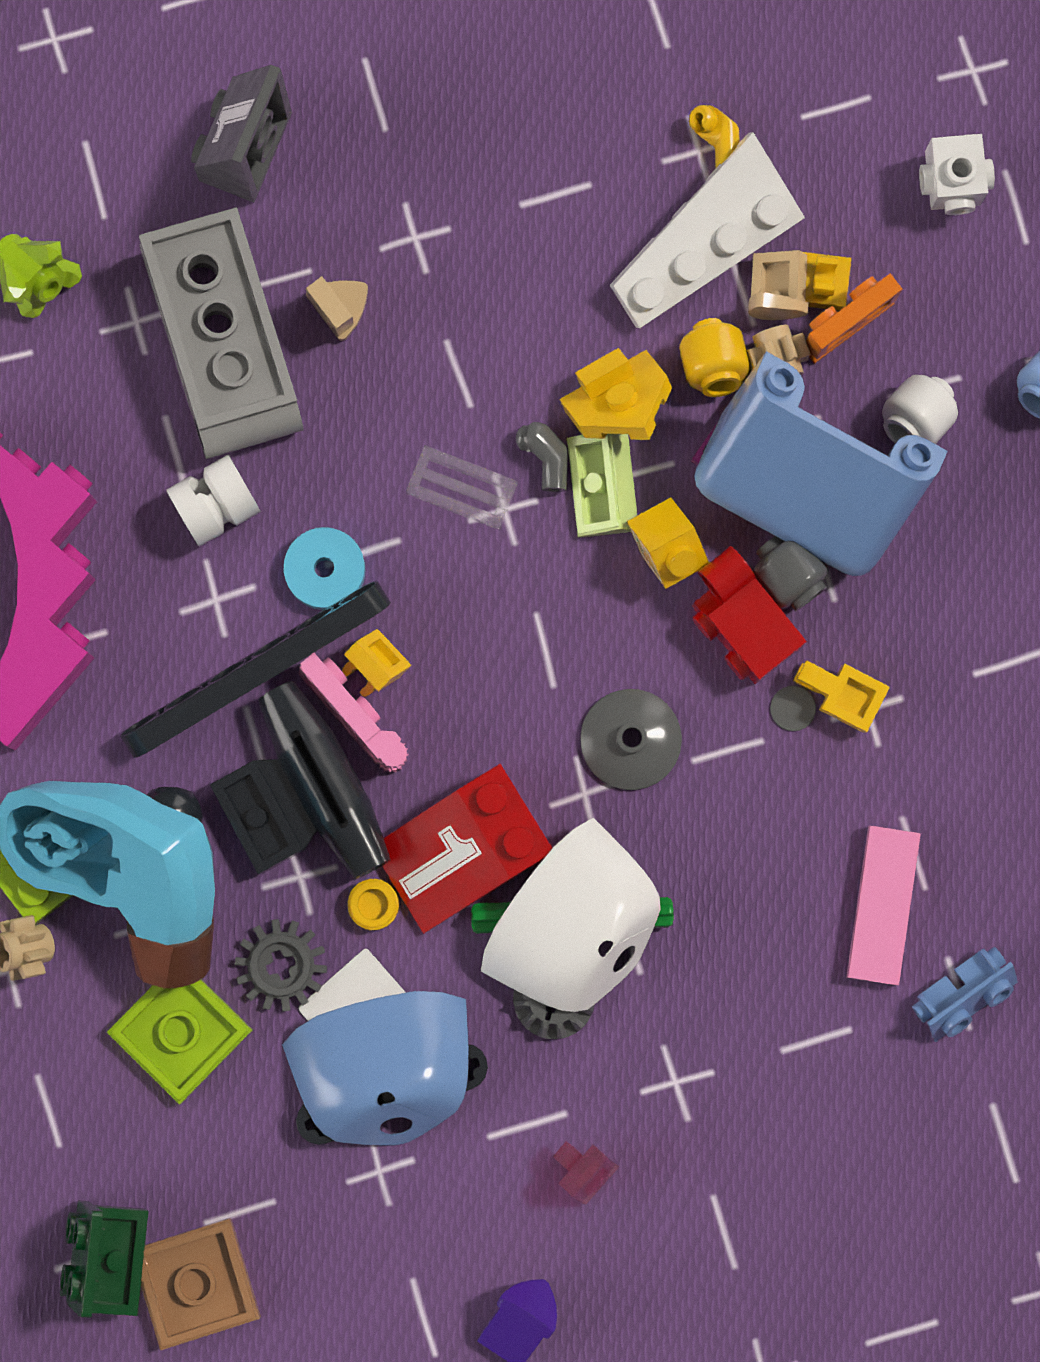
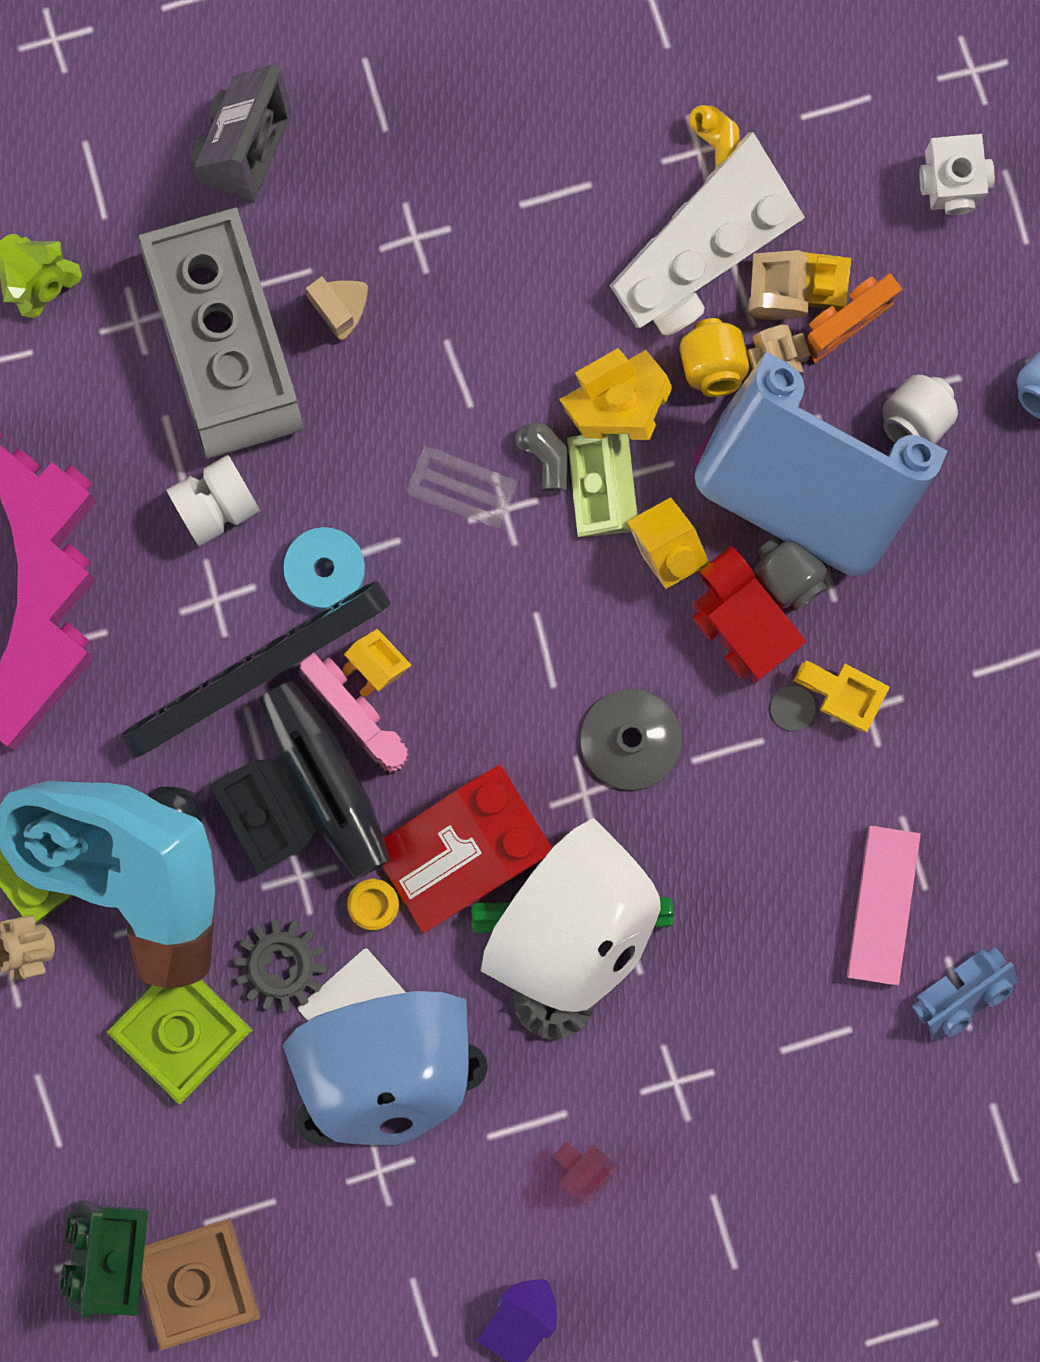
none -> white tile [653,293,705,336]

